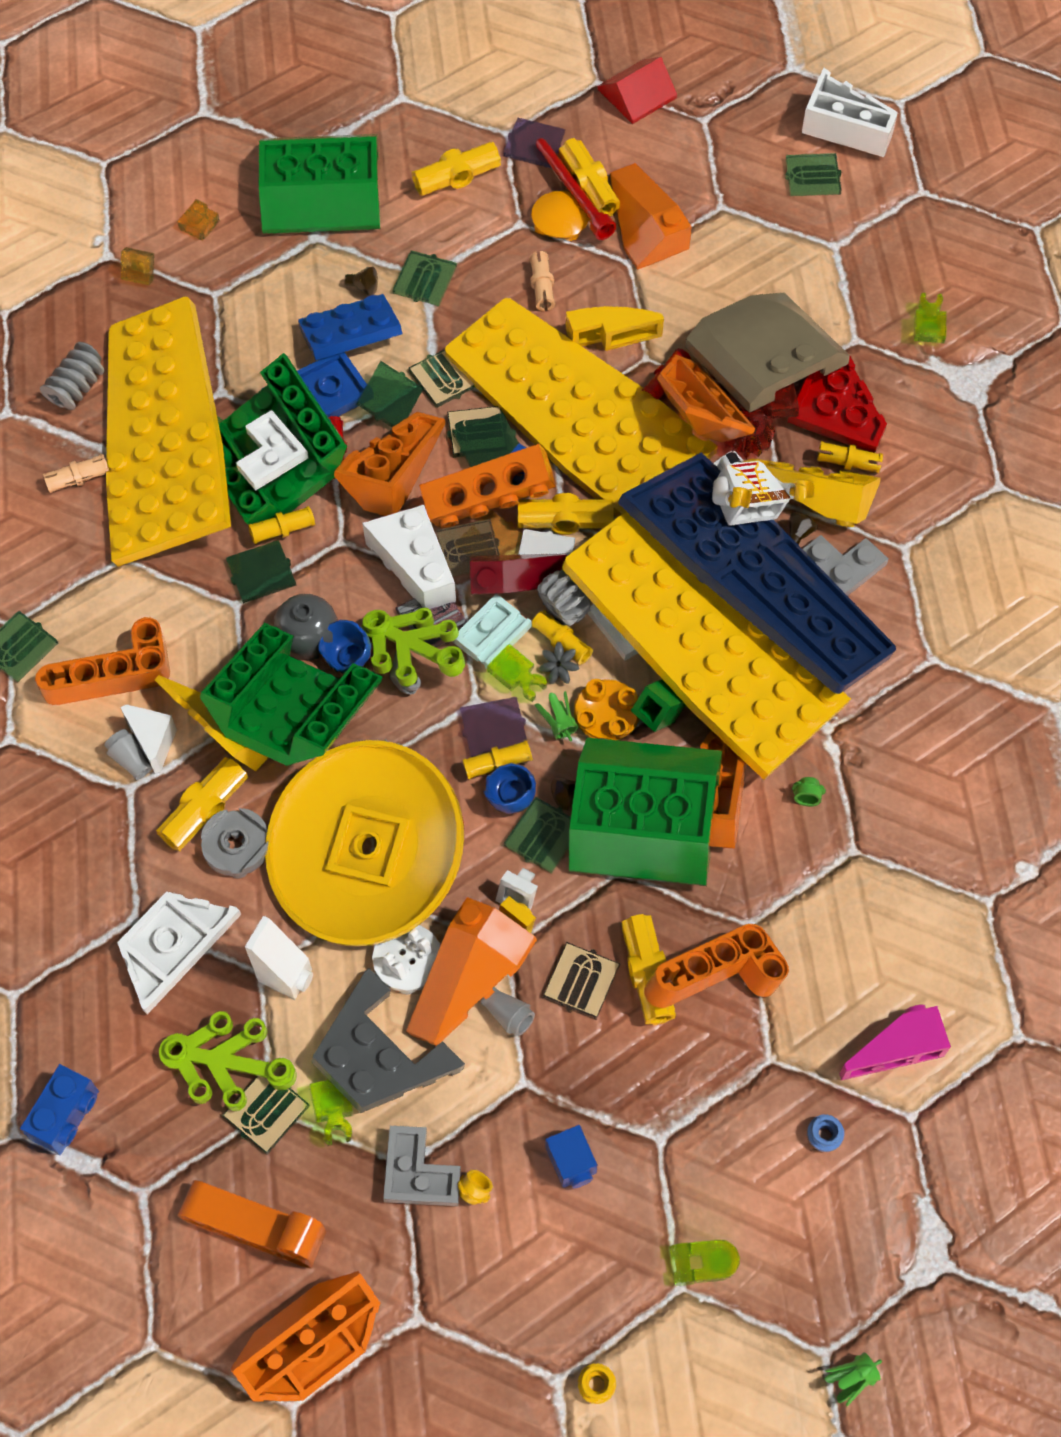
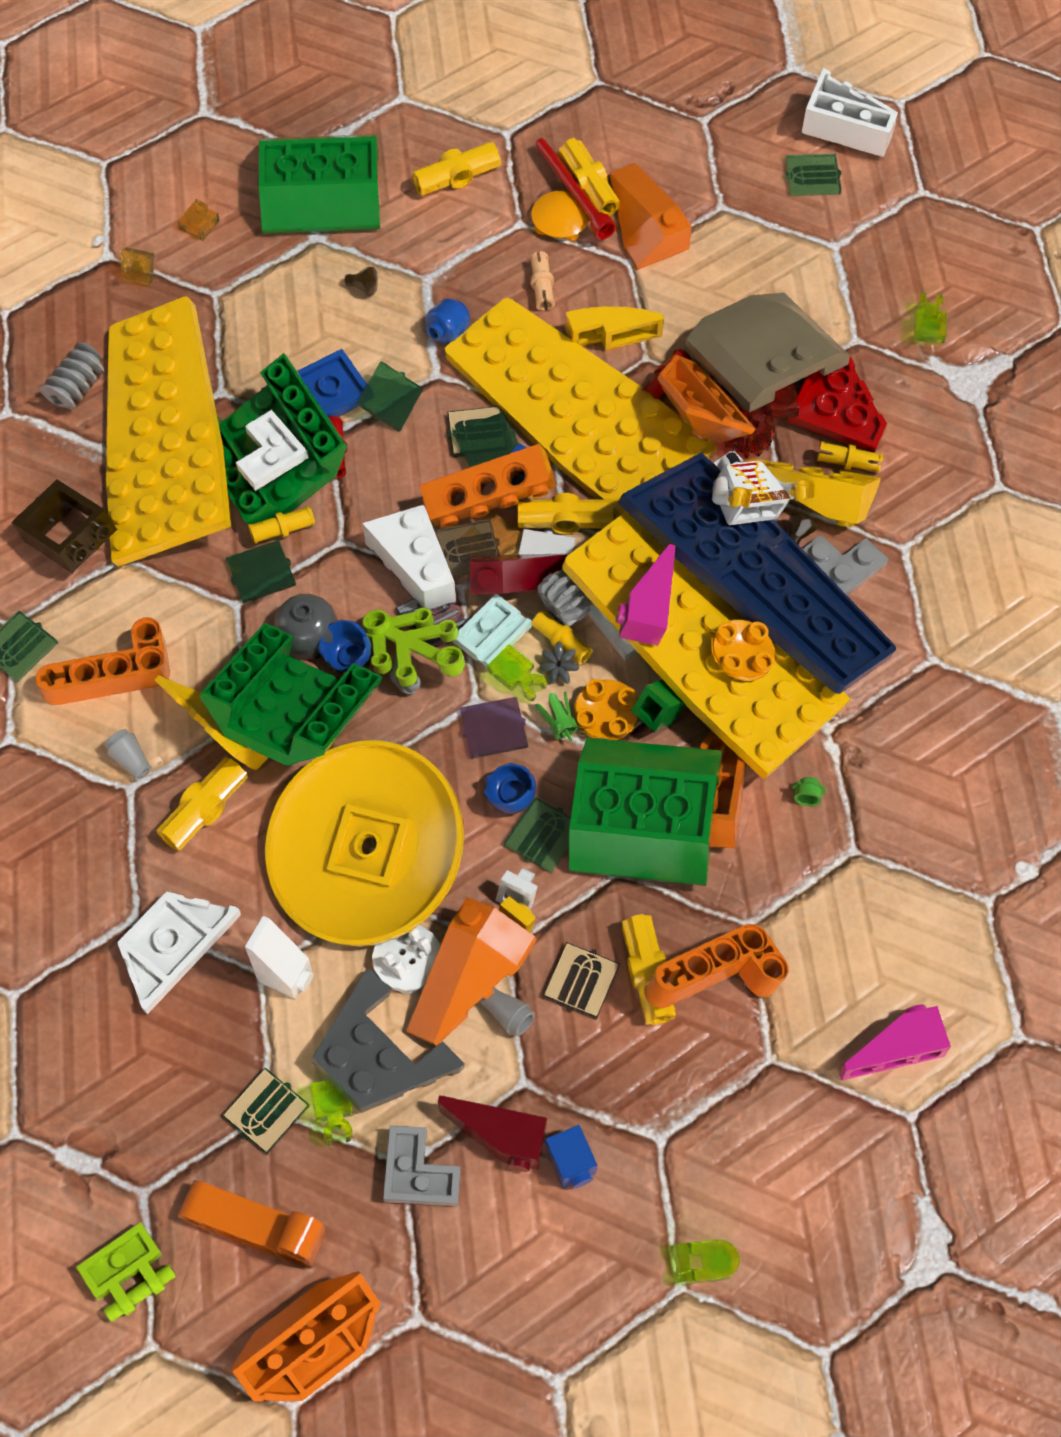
blue brick [20,1064,99,1156] -> none
light nougat pin [43,454,109,493] -> none
white slope [120,704,177,774] -> none
lime plant [159,1011,297,1111] -> none
light grey plate [201,808,269,879] -> none
blue plate [298,294,402,361] -> none
orange wedge [334,412,445,516] -> none
clear green piece [393,250,457,306] -> none
piece [408,350,476,408] -> none
yellow plate [457,1170,493,1205] -> none
yellow pin [462,740,533,780] -> none
clear purple piece [503,118,565,168] -> none
dark brown rock [551,778,576,810] -> none
yellow plate [577,1363,616,1404] -> none
slope [598,57,677,124] -> none
medium blue plate [807,1114,844,1152] -> none
bright green piece [824,1352,882,1406] -> none
none -> dark brown window [11,479,117,573]
none -> lime plate [76,1222,176,1322]
none -> blue head [425,298,470,344]
none -> dark red slope [438,1095,547,1172]
none -> dark pink slope [616,544,676,646]
none -> light orange dish [711,620,775,681]

